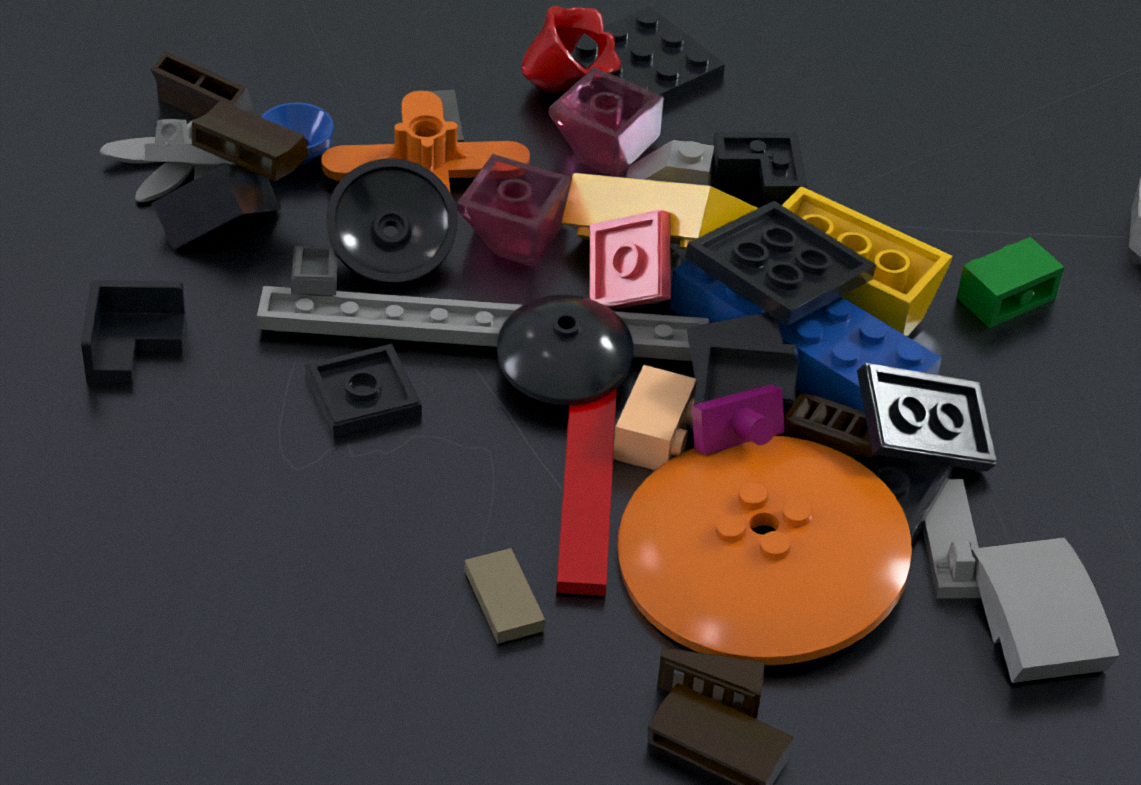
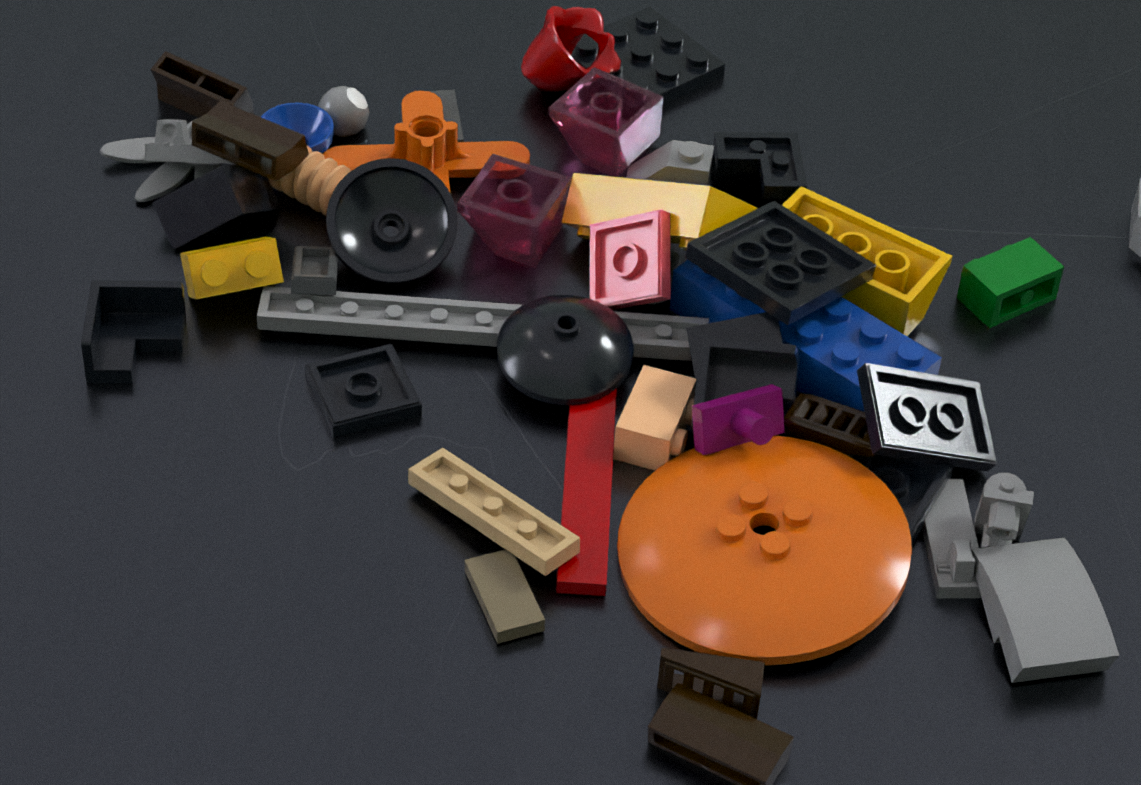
none -> yellow brick [180,236,284,299]
none -> light nougat piece [269,146,351,216]
none -> light grey piece [318,86,369,138]
none -> tan plate [408,447,580,576]
none -> light grey hips [973,473,1034,548]

